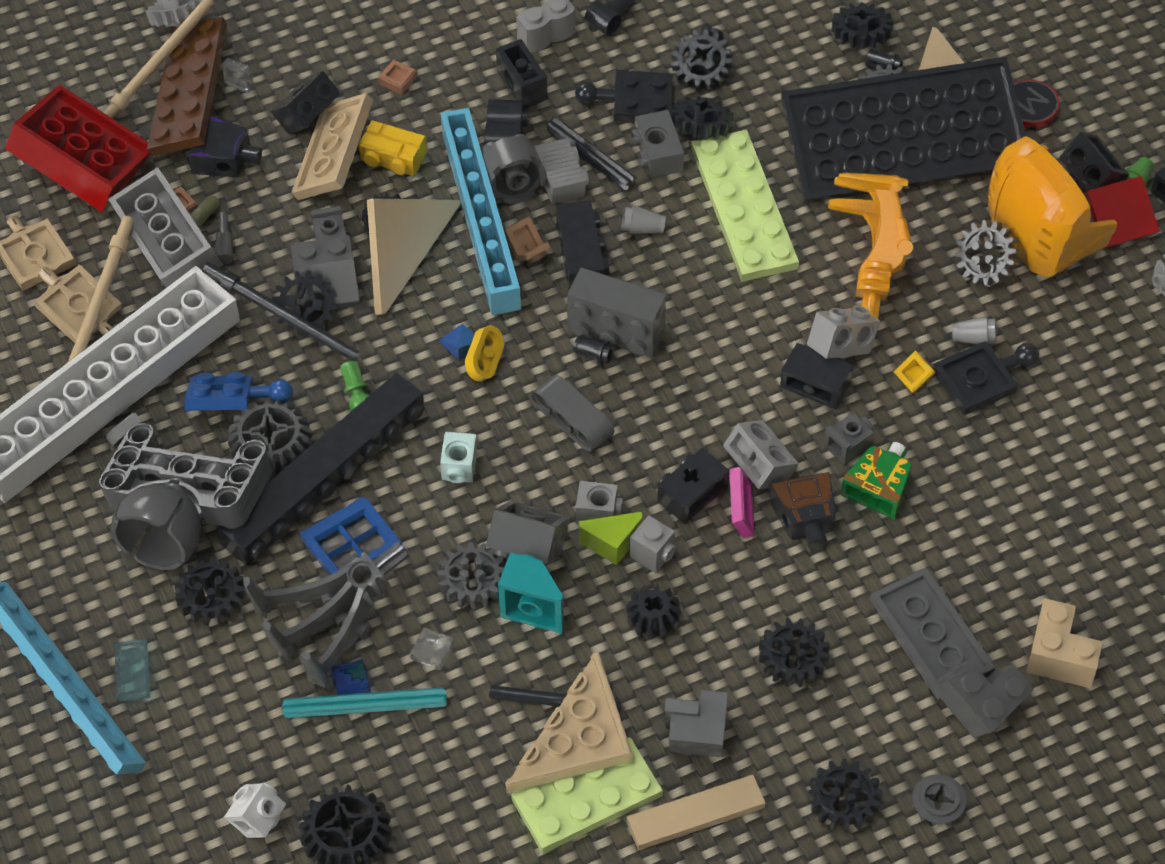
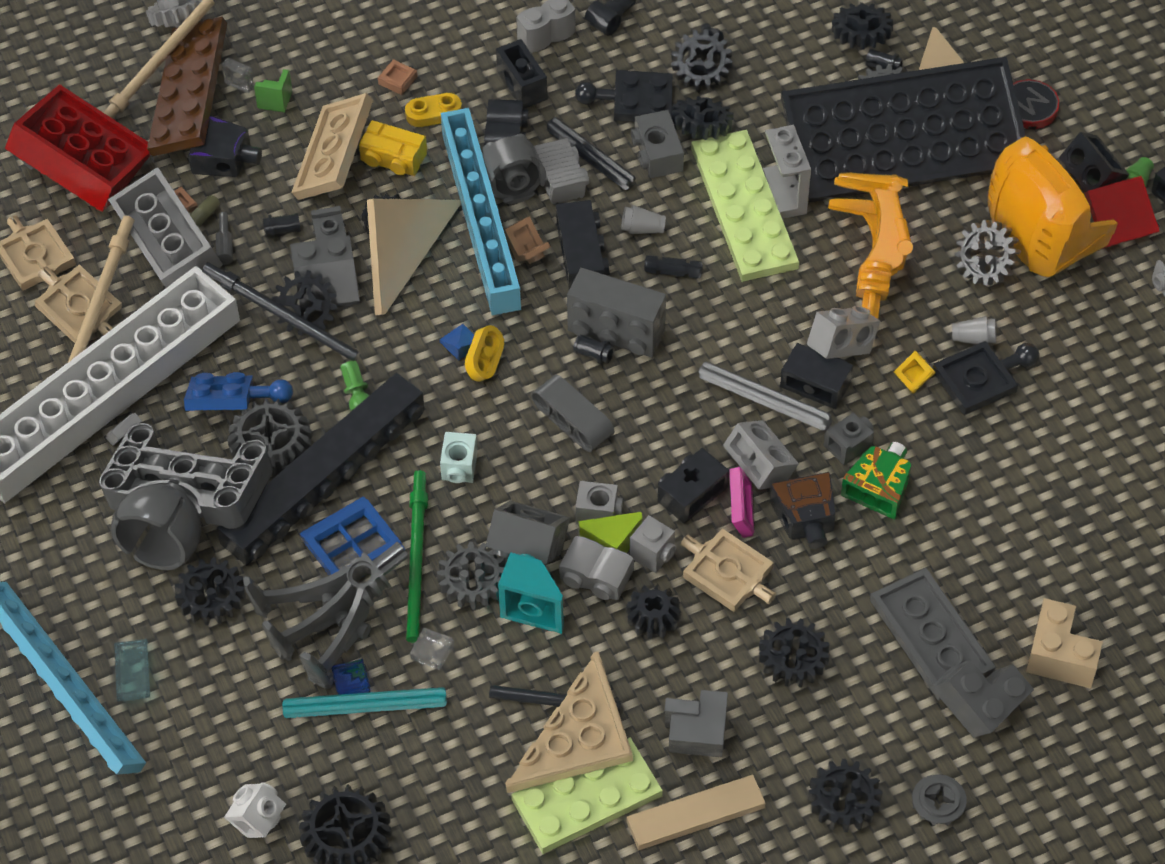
black brick [271,71,340,134] -> none
none -> bright green panel [254,69,293,113]
none -> black pin [263,213,301,238]
none -> yellow plate [405,93,462,127]
none -> green bar [406,470,429,643]
none -> light grey brick [559,536,634,600]
none -> black axle [644,255,703,278]
none -> tan plate [681,528,776,612]
none -> axle [698,362,832,431]
none -> light grey panel [763,125,811,219]

